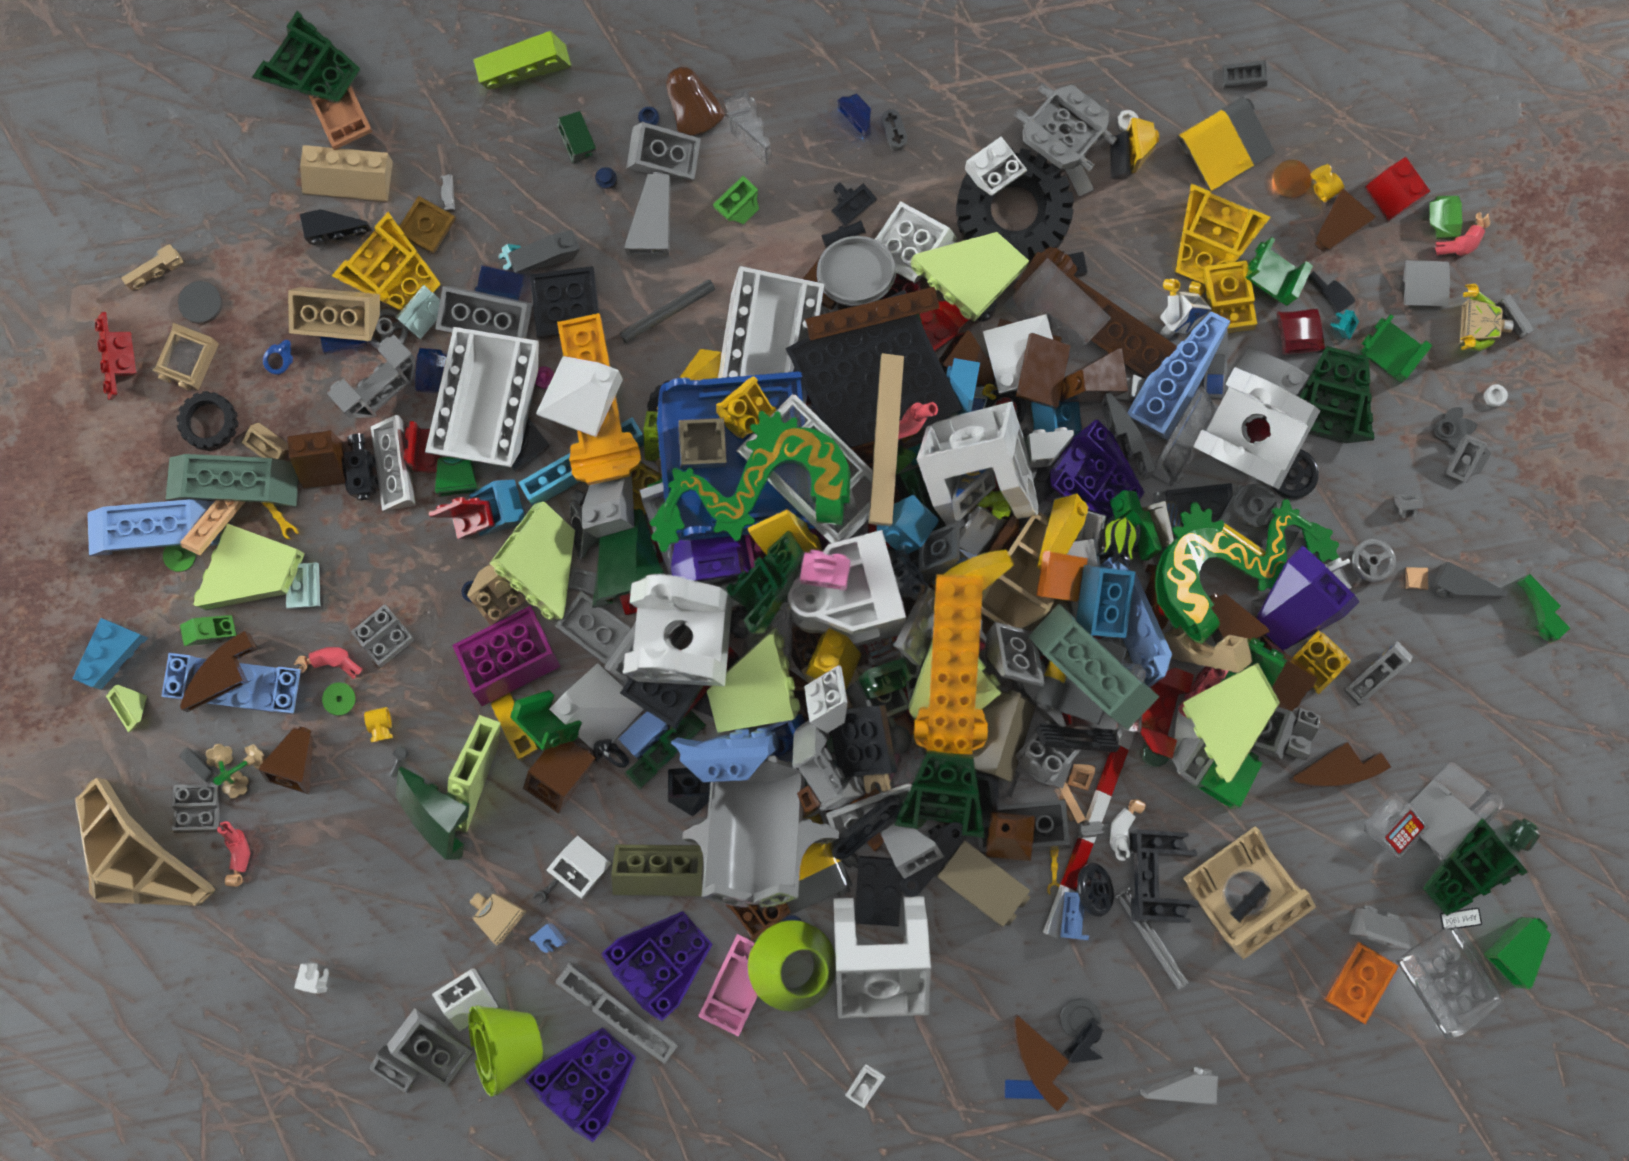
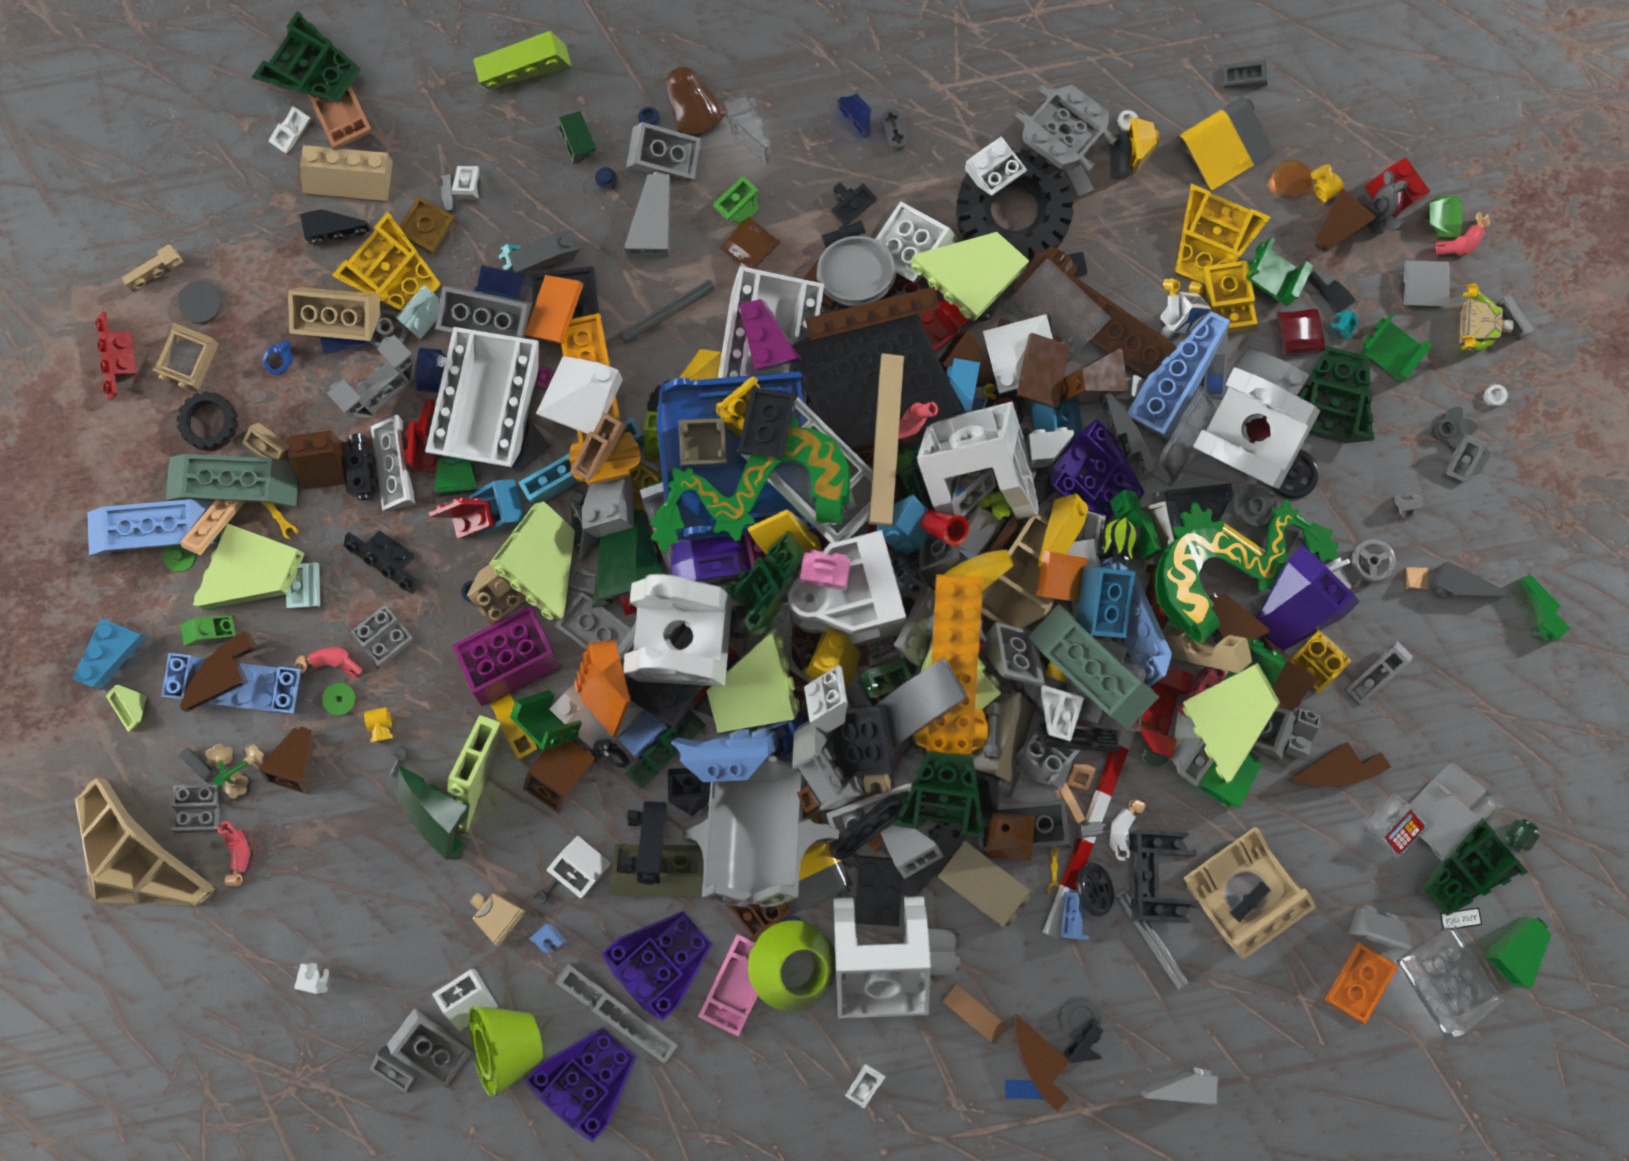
none -> white slope [269,106,313,153]
none -> black bracket [343,530,419,594]
none -> red tile [415,399,436,445]
none -> white slope [452,166,480,200]
none -> orange tile [524,275,583,344]
none -> medium nougat slope [570,413,628,481]
none -> orange slope [574,639,630,737]
none -> black brick [622,801,667,885]
none -> reddish brown slope [720,217,780,269]
none -> black plate [738,387,797,461]
none -> magenta wedge [739,299,802,371]
none -> slope [876,658,968,746]
none -> red plant [920,510,969,546]
none -> light grey brick [928,928,960,975]
none -> medium nougat slope [941,983,1007,1044]
none -> dark grey bar [983,702,1000,759]
none -> white wing [1040,685,1084,741]
none -> dark grey animal [1358,171,1407,235]

